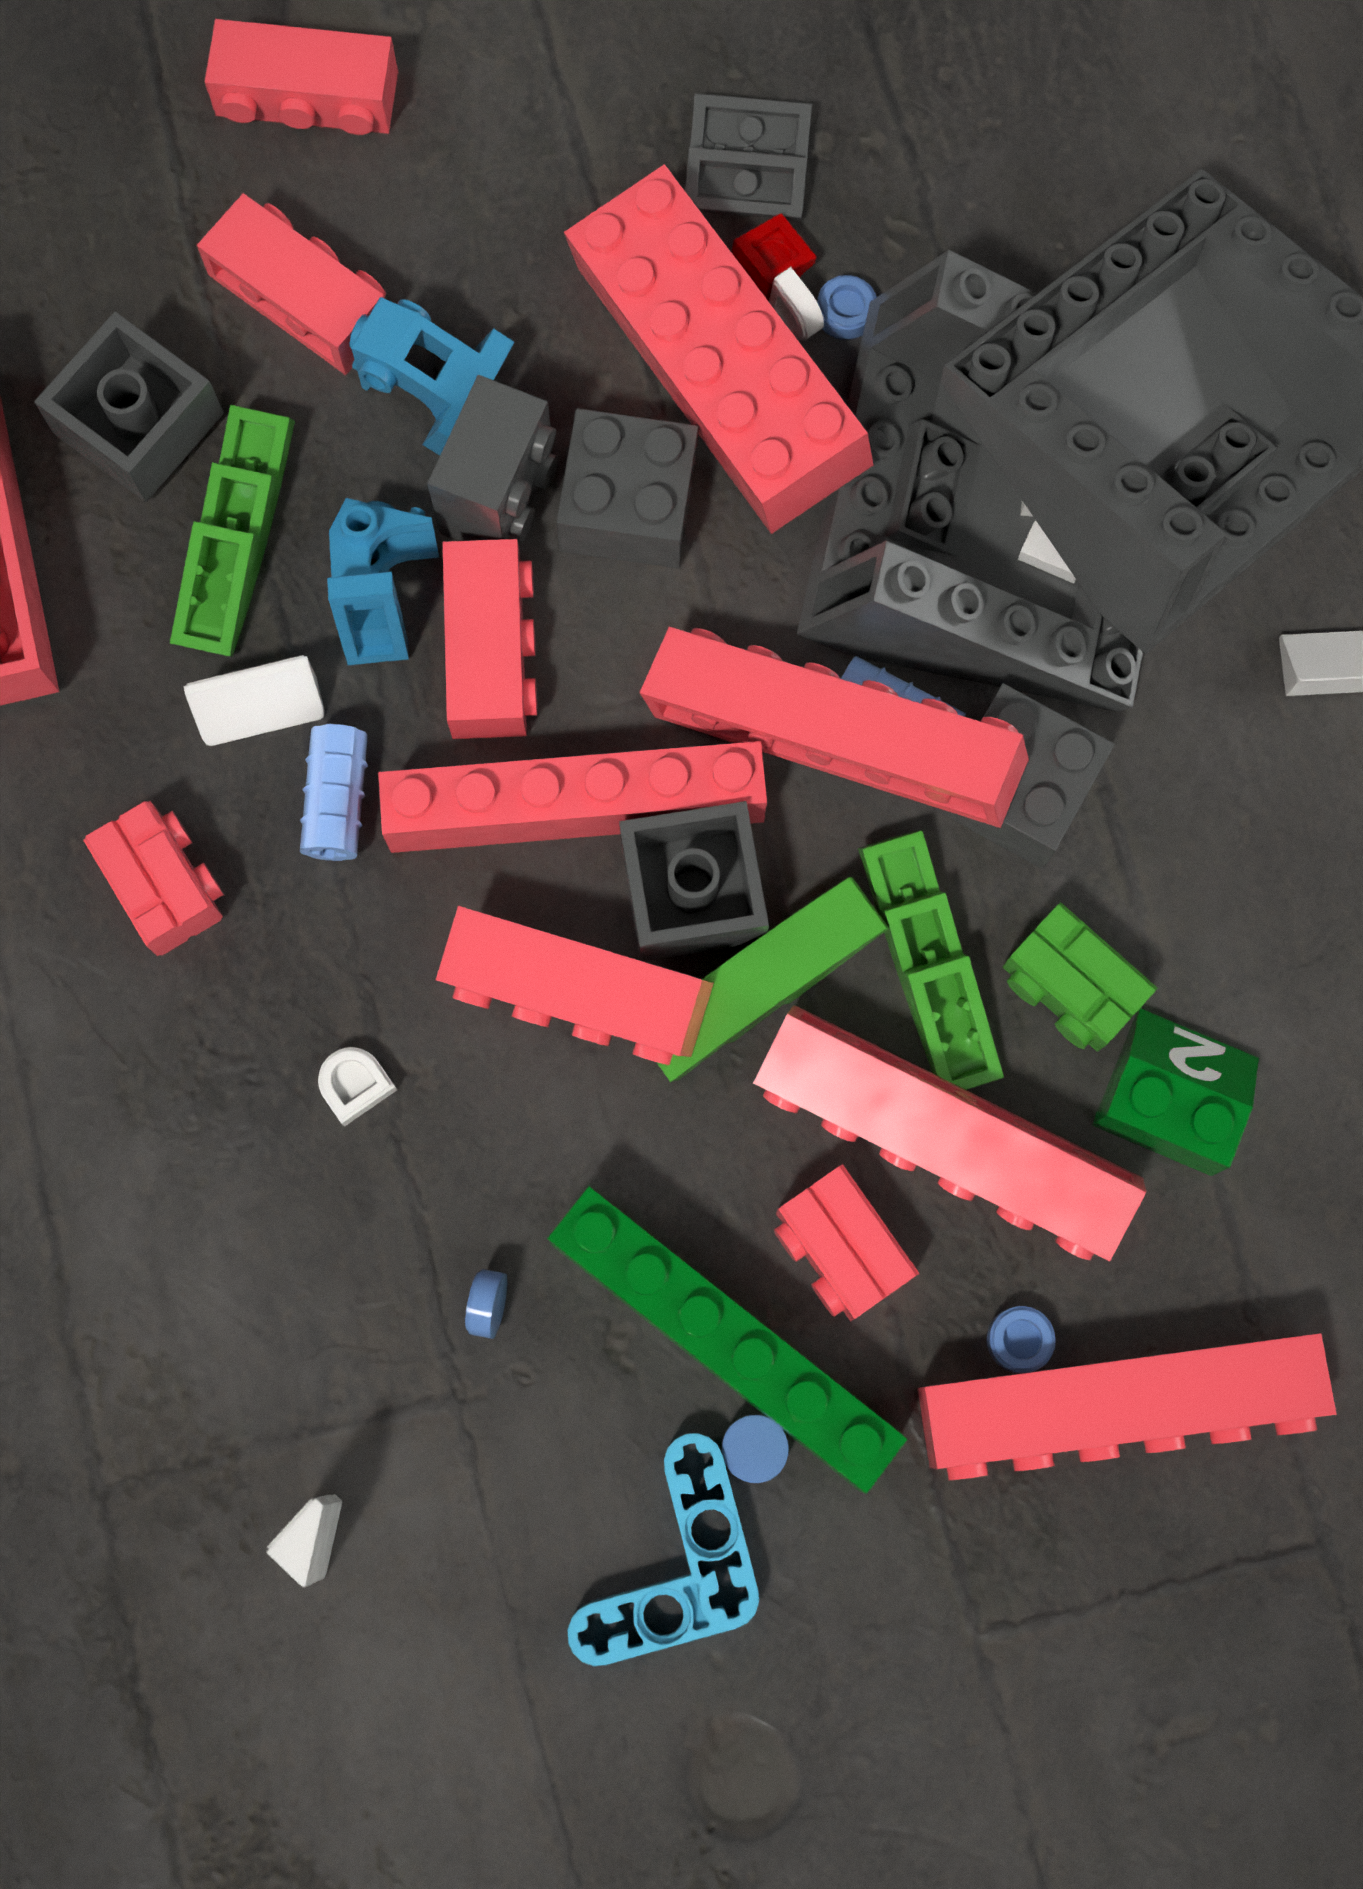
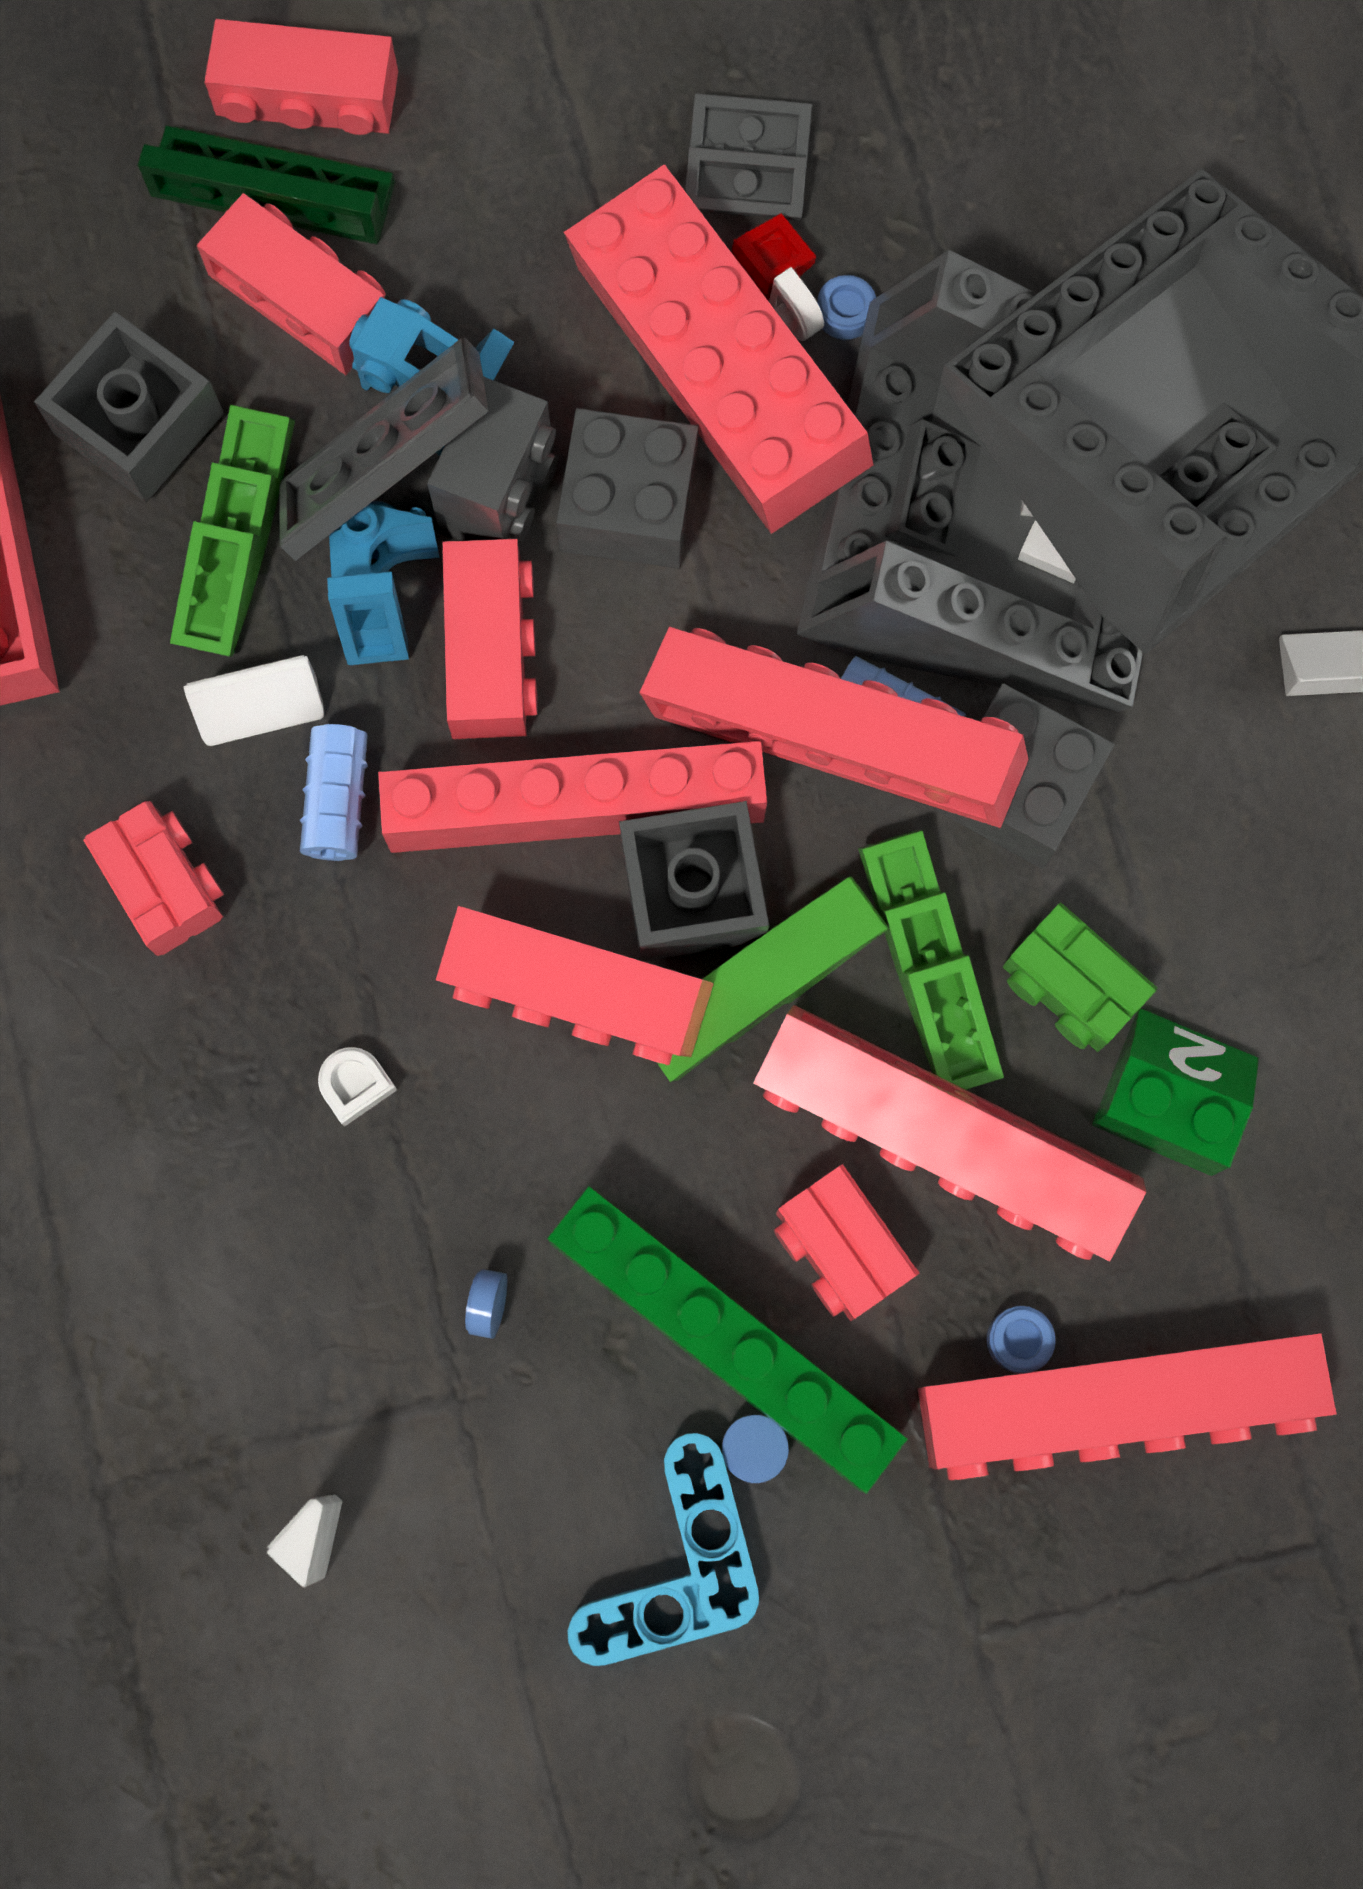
none -> dark green fence [138,125,395,245]
none -> dark grey tile [279,337,489,561]

